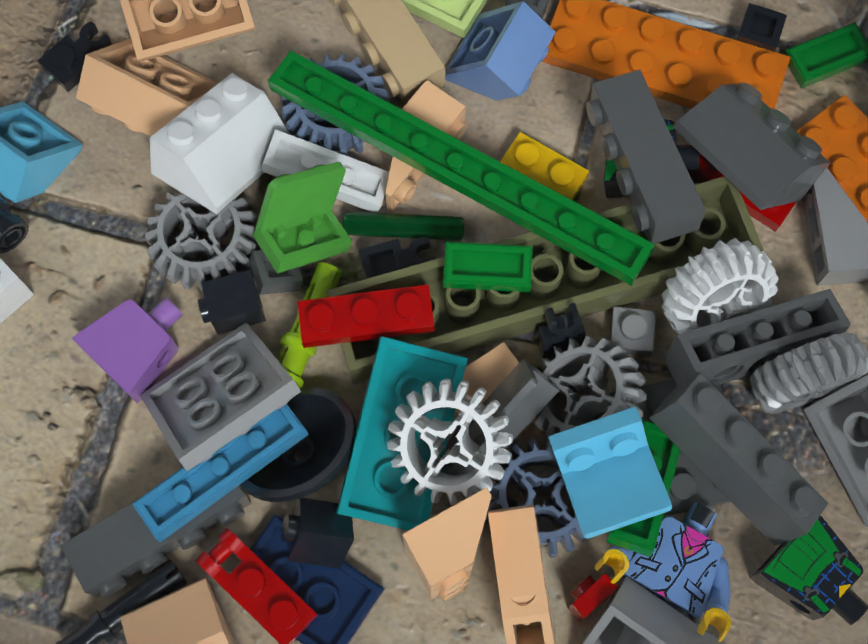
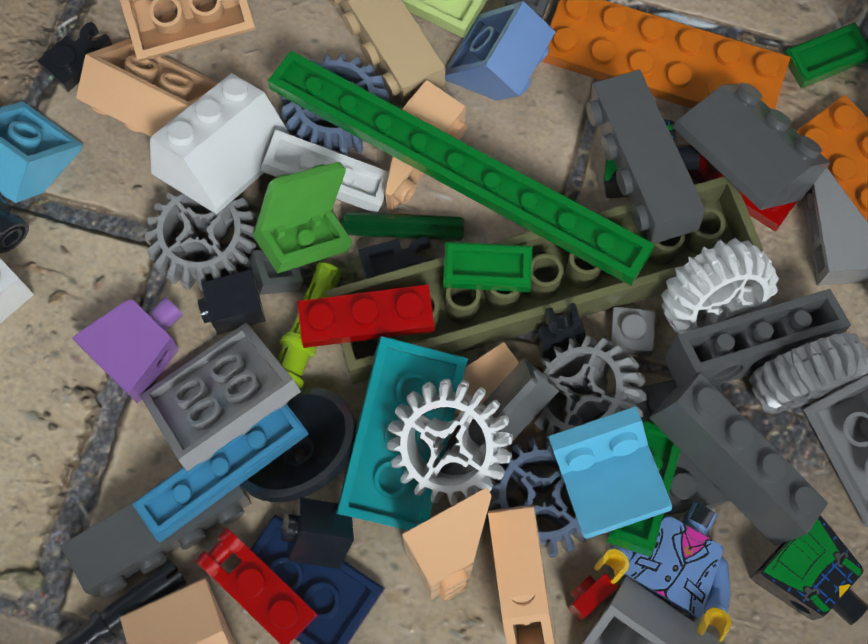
yellow plate [500,132,590,201] -> none
black plate [736,3,787,52] -> none

